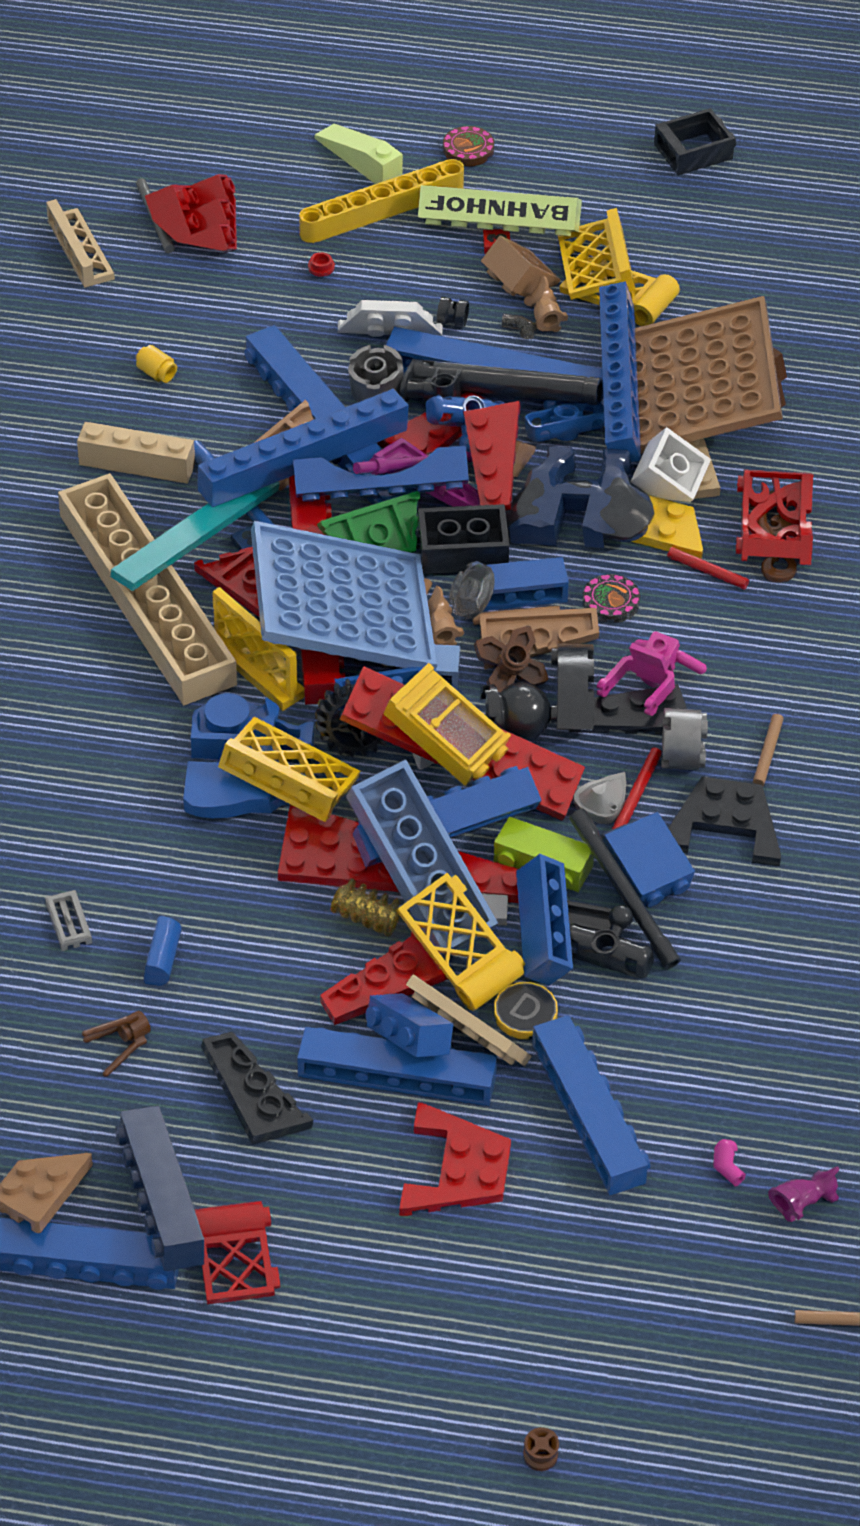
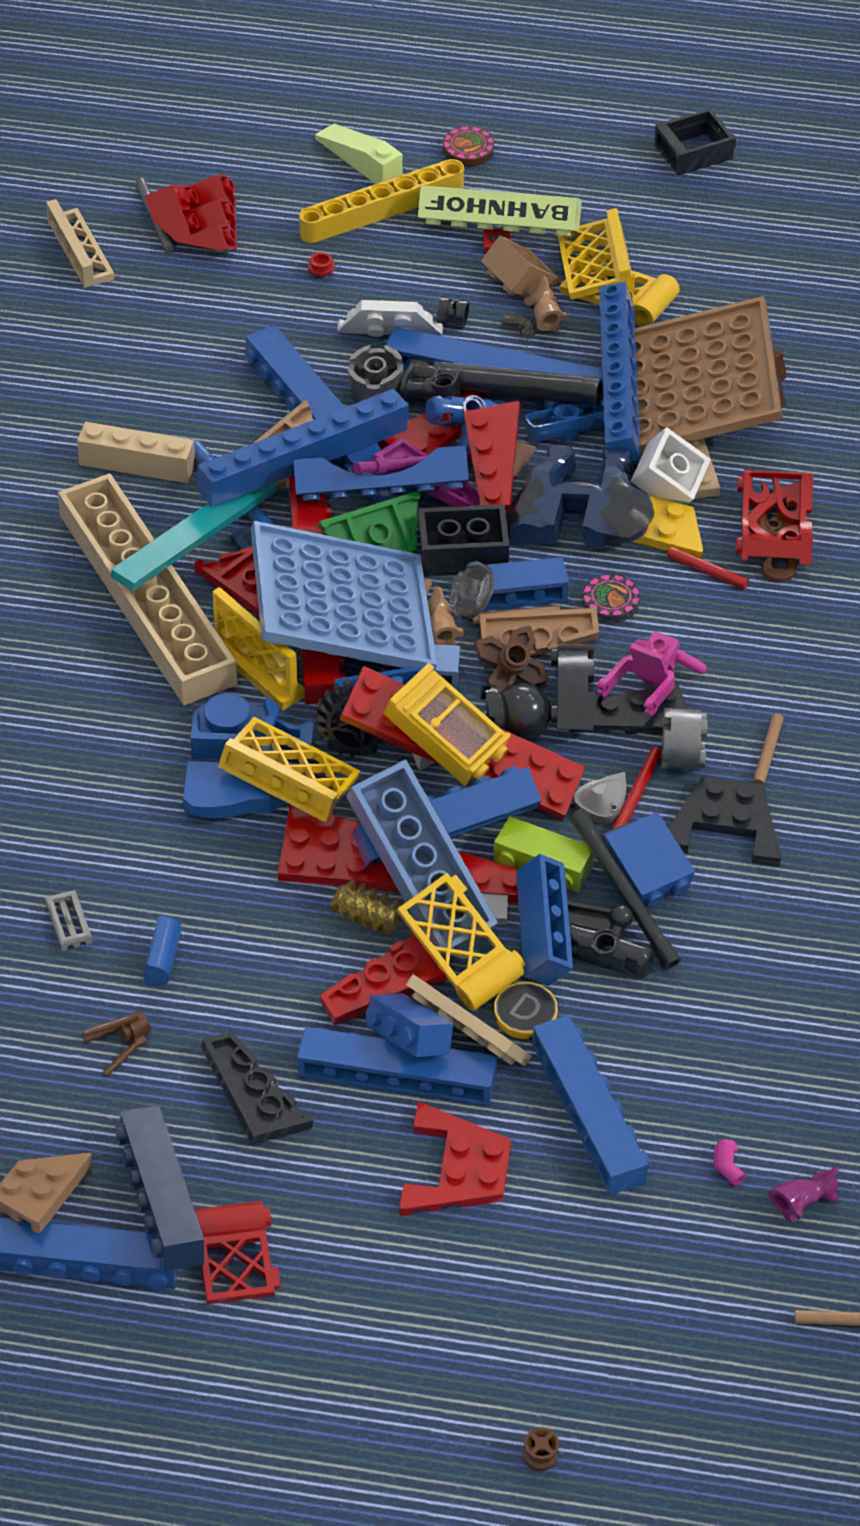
yellow brick [136,345,177,383] -> none

